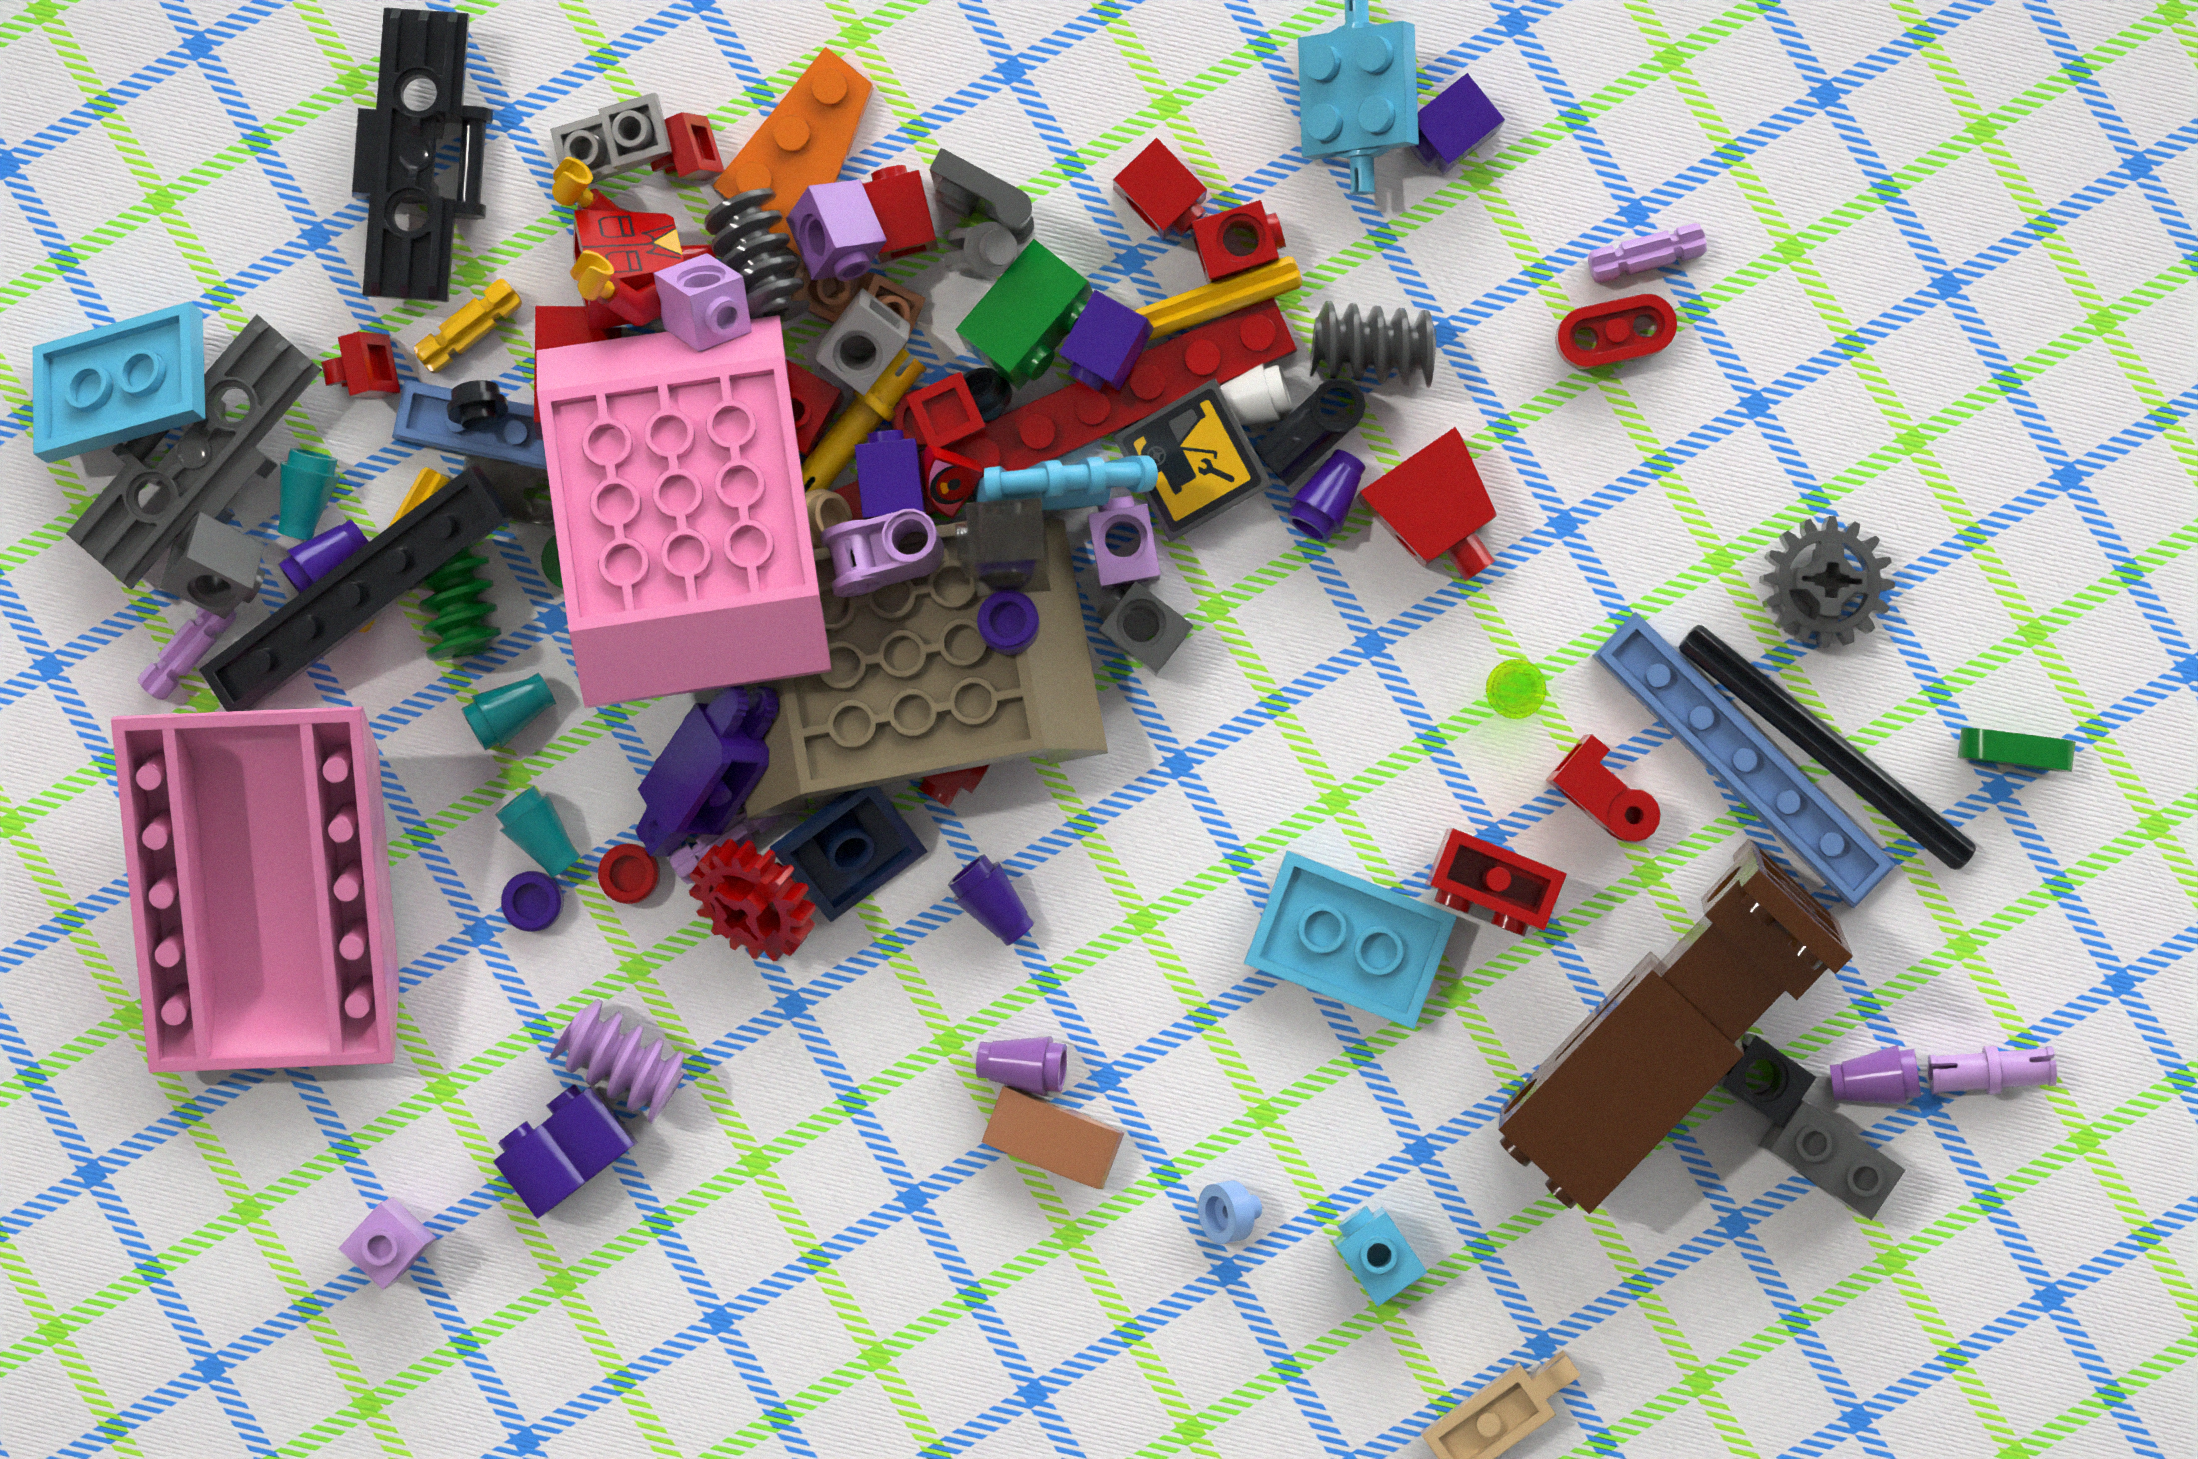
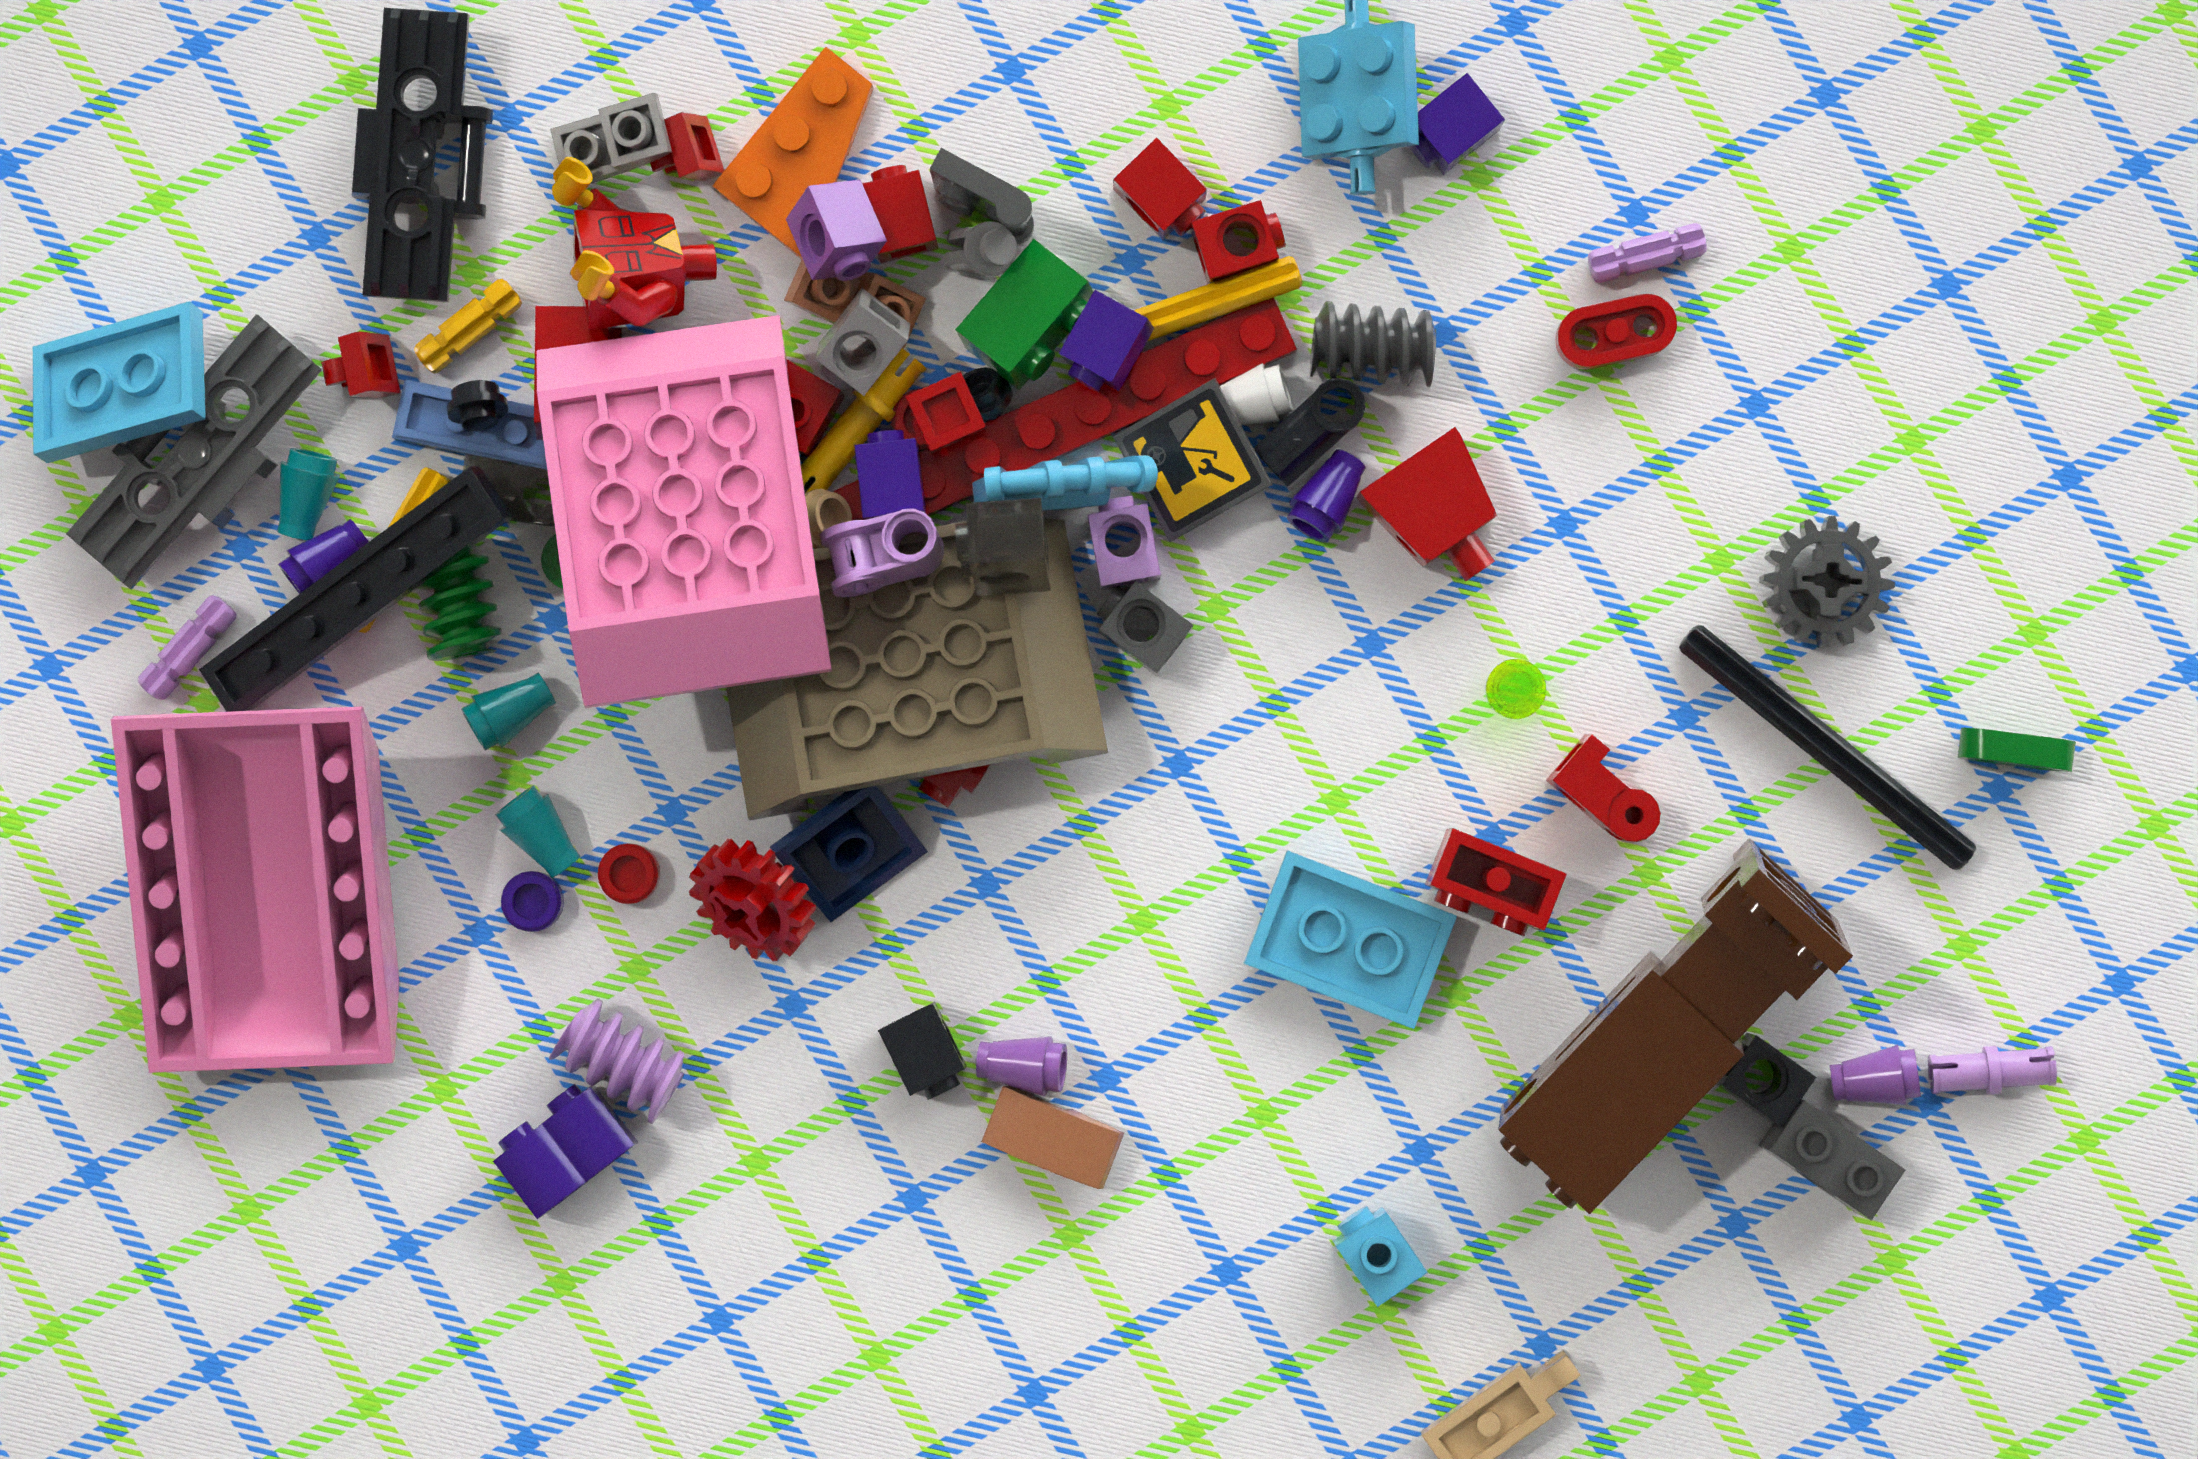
dark grey brick [160,512,265,619] -> none
lavender brick [338,1197,437,1290] -> none
dark purple hinge [635,685,780,857] -> none
lavender brick [654,253,752,352] -> none
lavender axle [669,802,780,884] -> none
dark grey piece [704,188,810,322] -> none
red tile [920,444,984,519] -> none
dark purple cone [948,854,1034,946] -> none
dark purple tile [977,590,1040,655] -> none
light blue tile [1198,1180,1262,1244] -> none
medium blue tile [1592,612,1896,908] -> none
none -> black brick [878,1002,967,1100]

